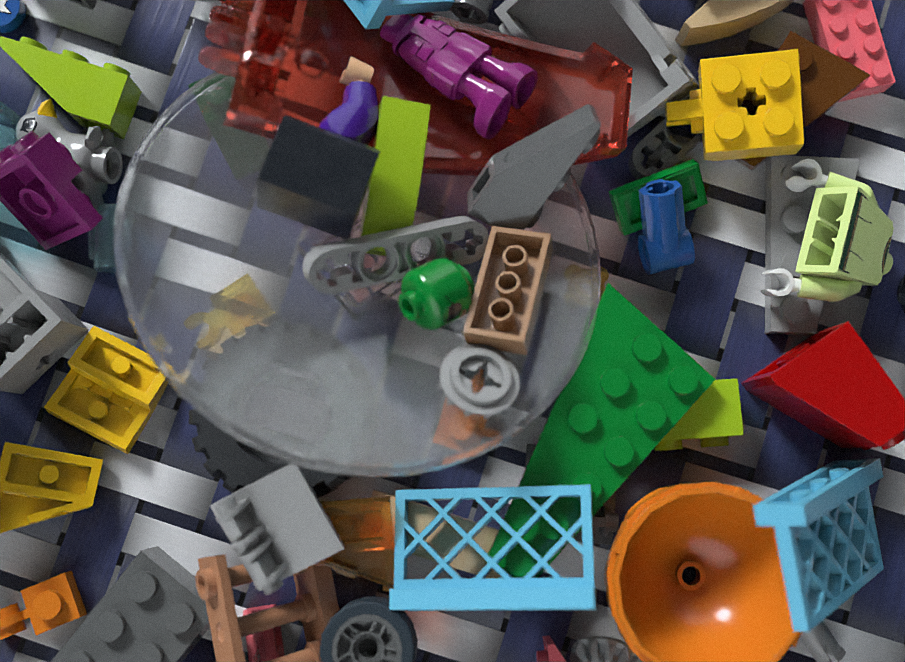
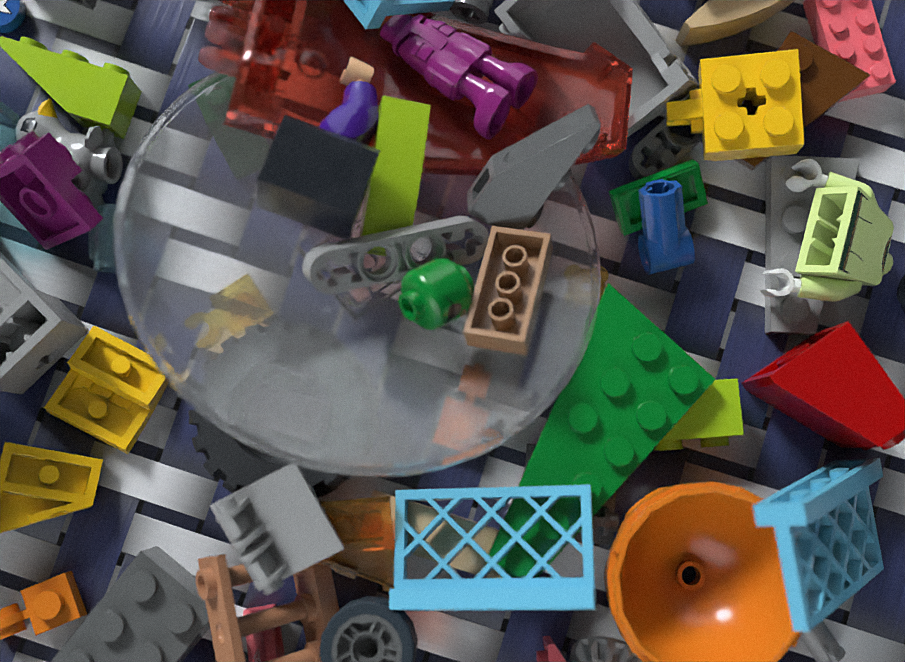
light grey gear [438,344,520,420] -> none

